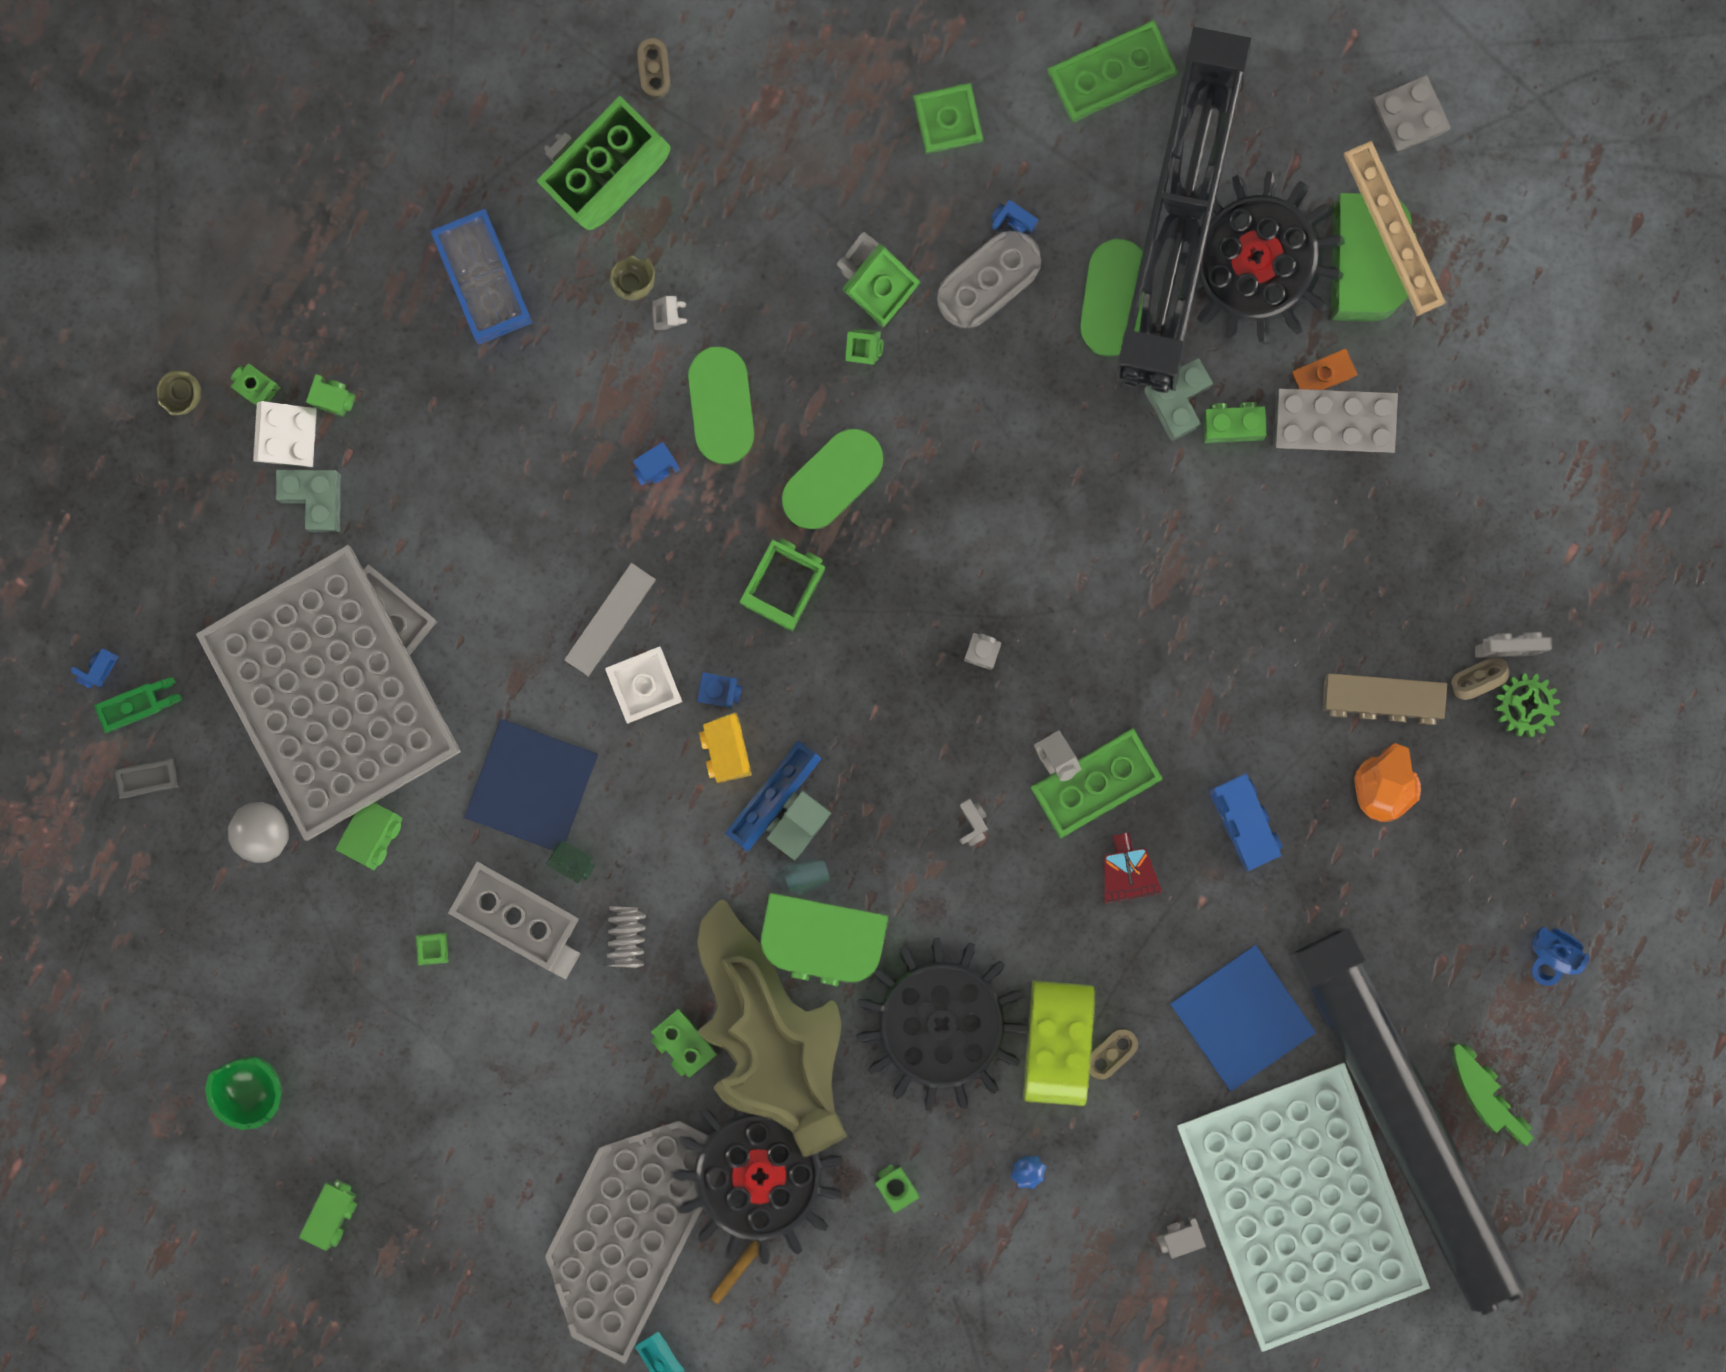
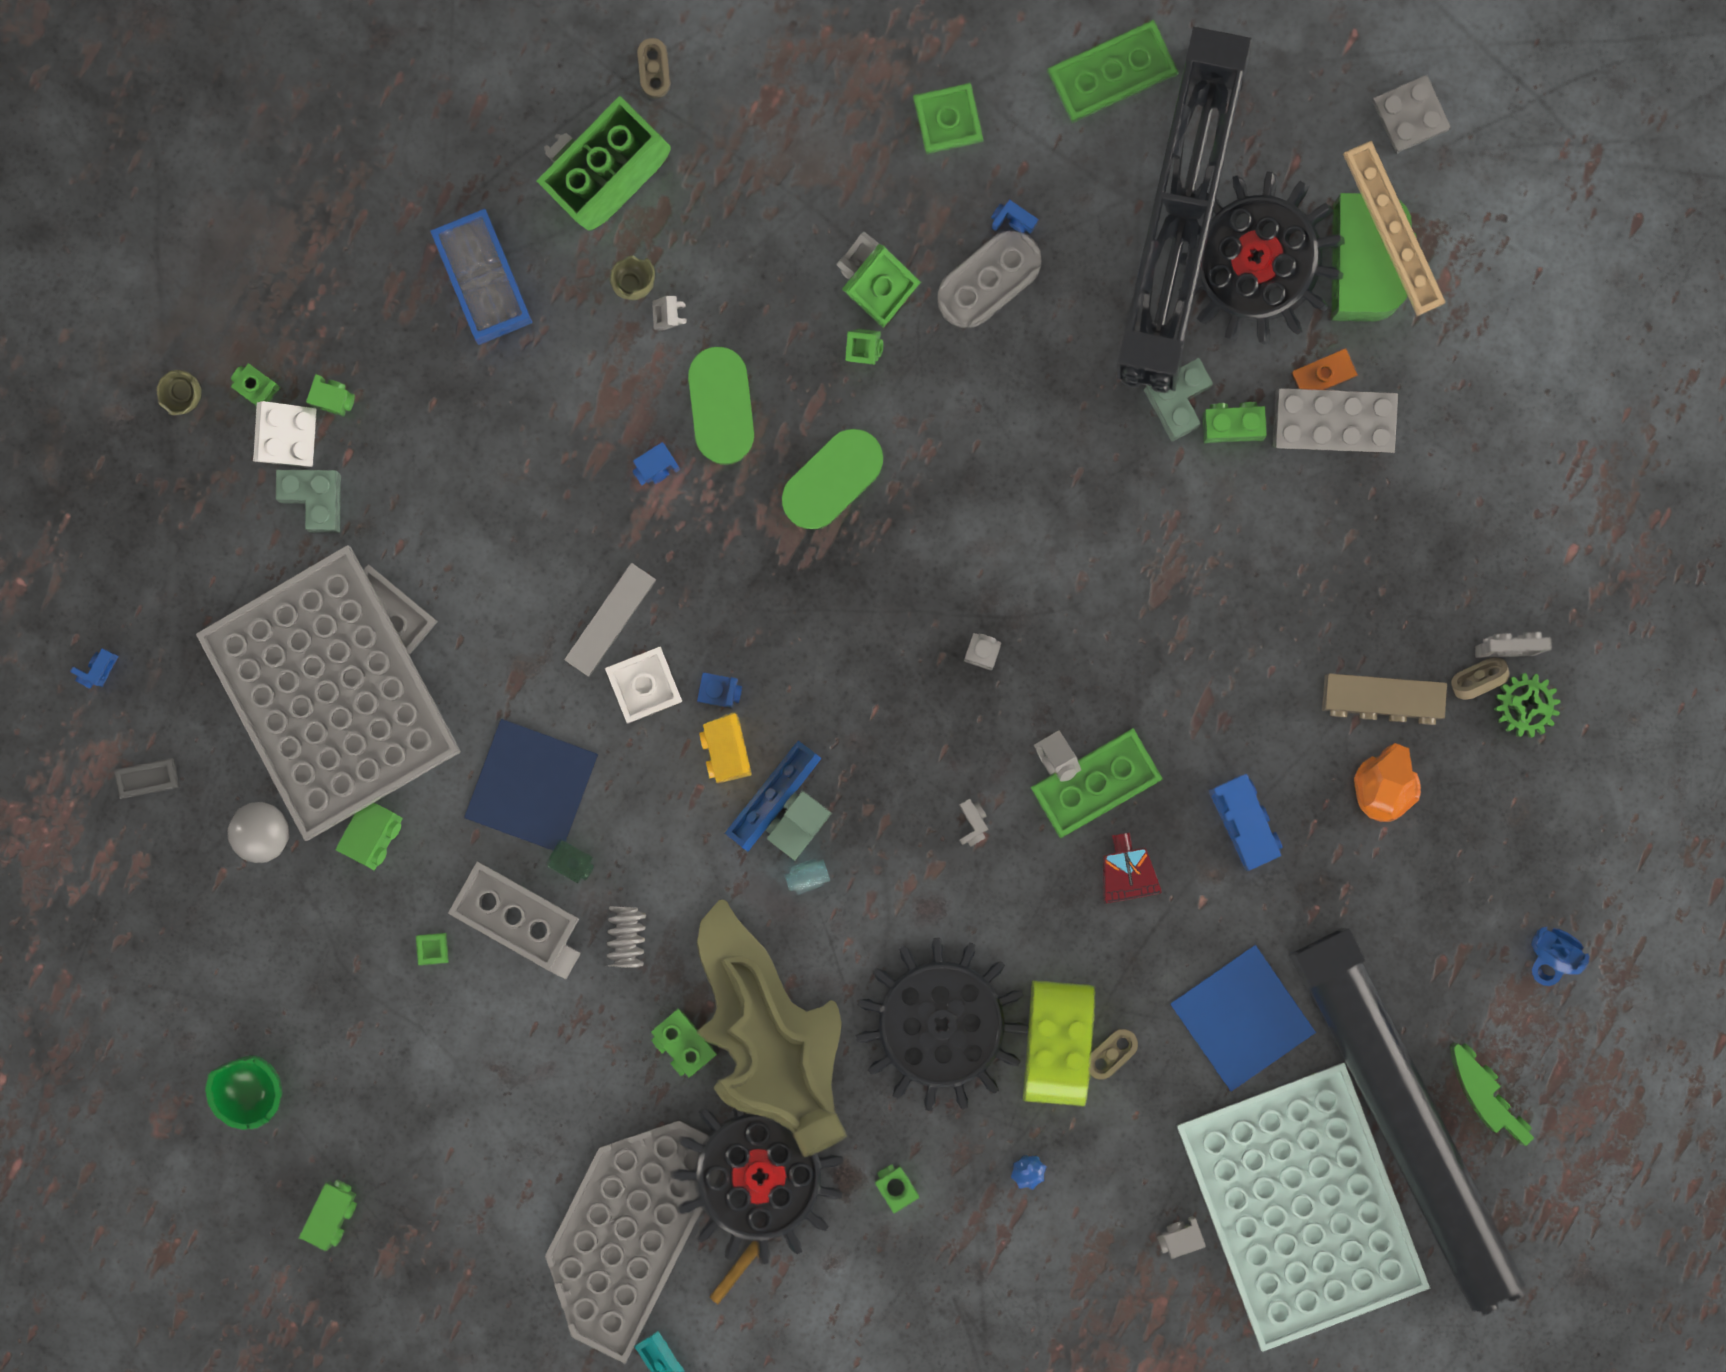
green hinge [94,677,182,733] -> none
bright green window [739,538,825,632] -> none
bright green brick [761,893,888,986] -> none
bright green tile [1080,239,1144,356] -> none

